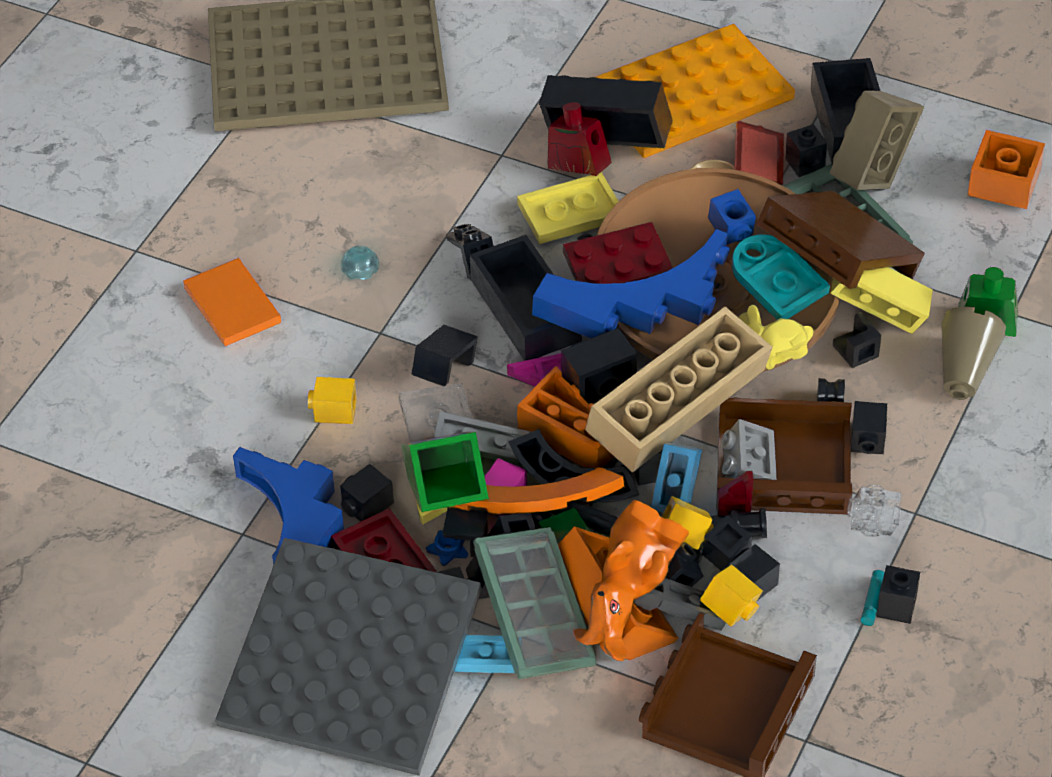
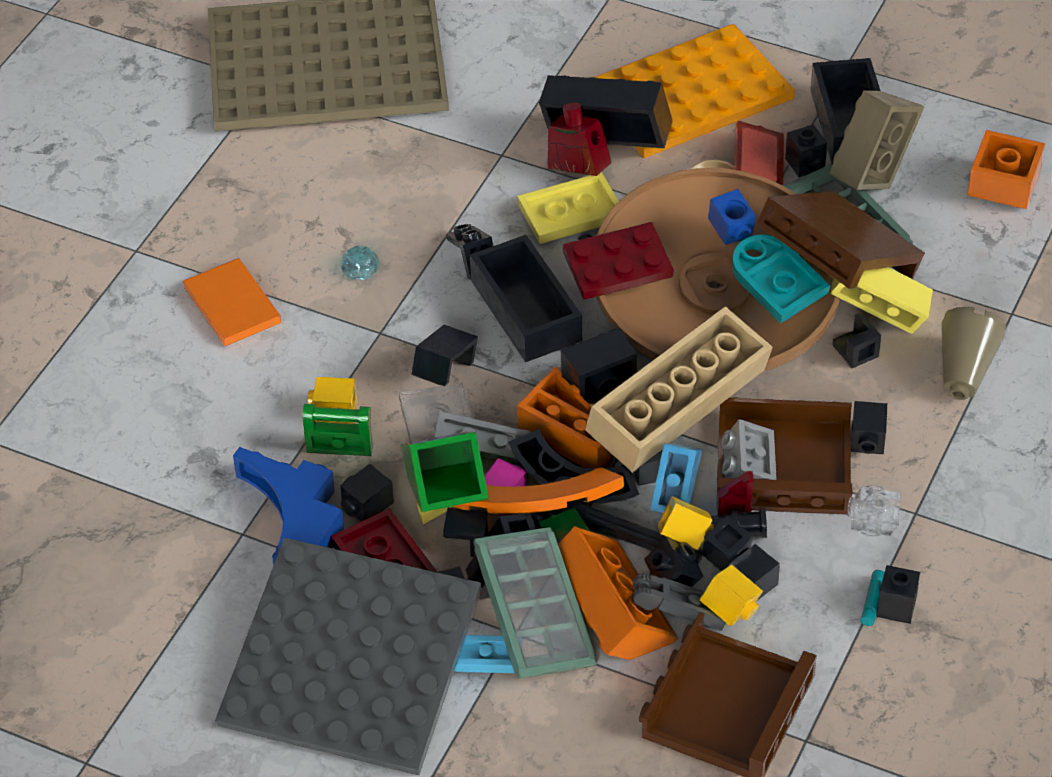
blue plate [425,530,469,566] -> none
dark pink tile [507,353,561,387] -> none
blue arch [532,229,730,339] -> none
orange animal [573,500,689,661] -> none
light yellow animal [739,305,814,370] -> none
black wheel [817,378,845,402] -> none
green torso [958,267,1018,337] -> none
none -> green plate [303,403,373,456]

